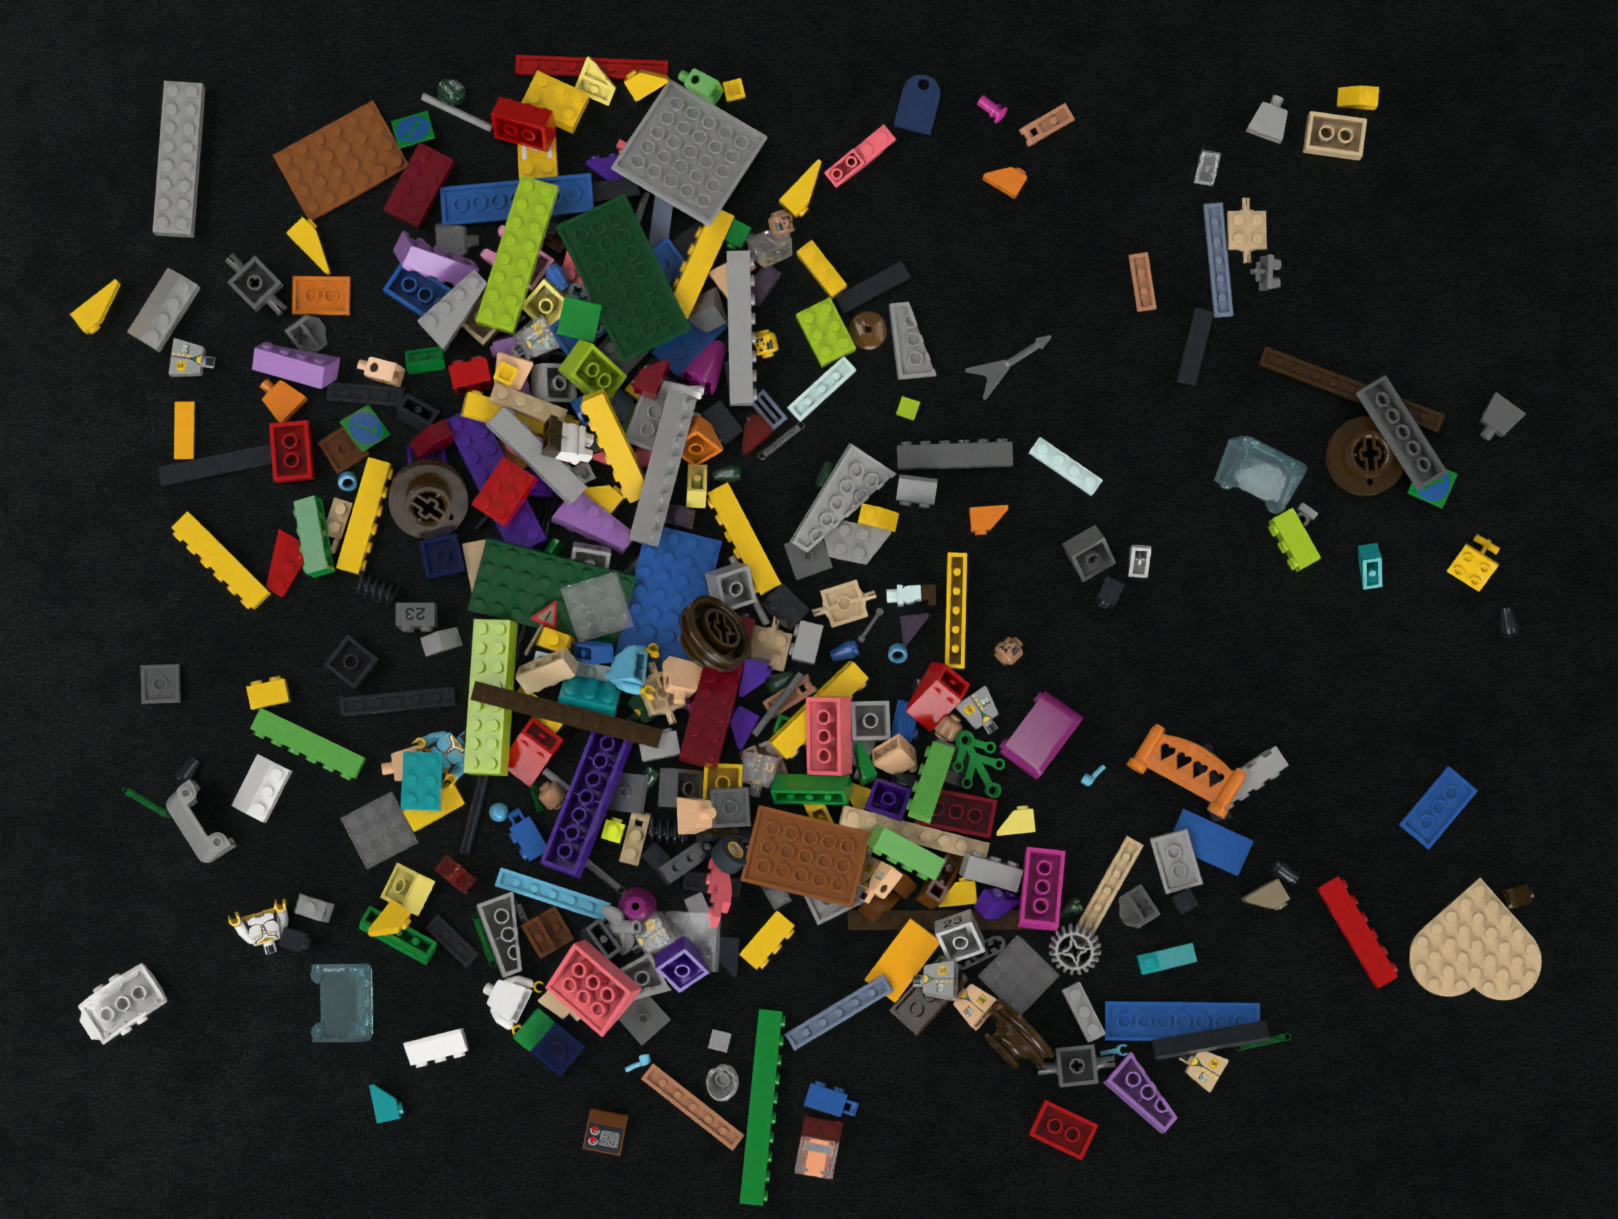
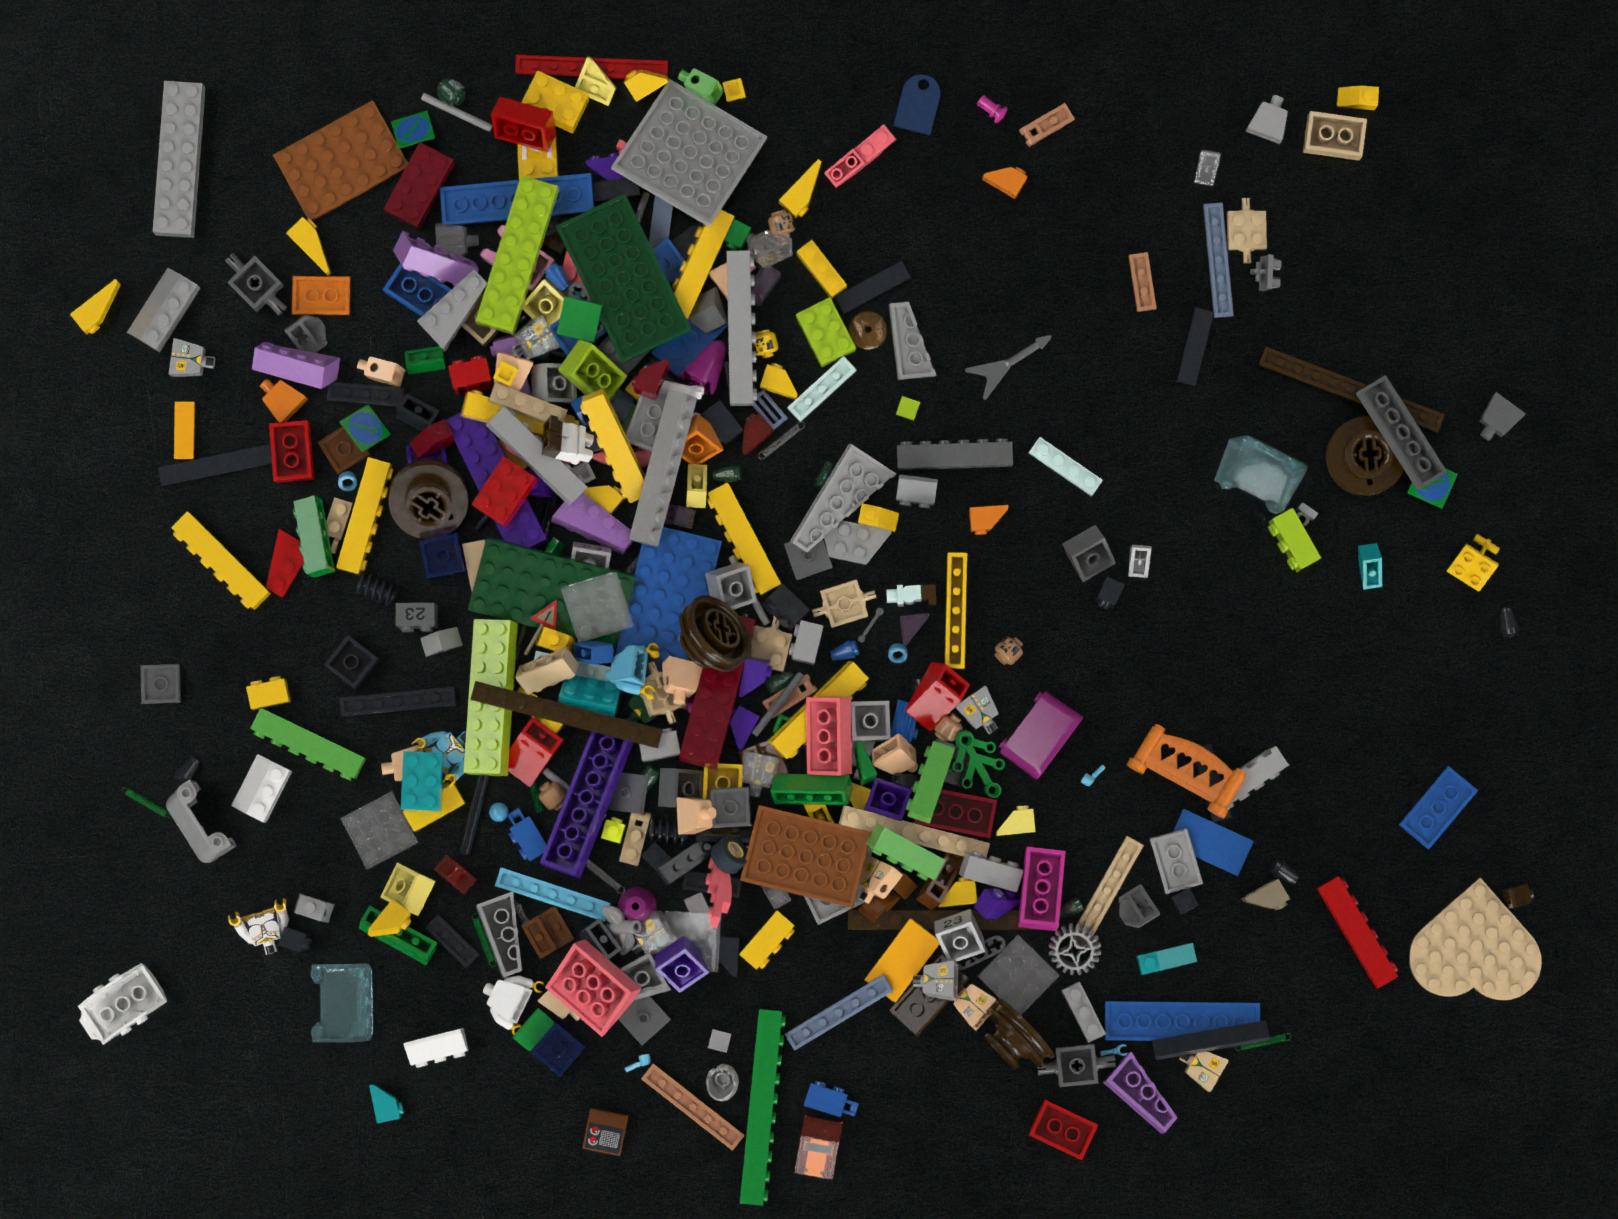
none -> yellow slope [760,363,798,400]

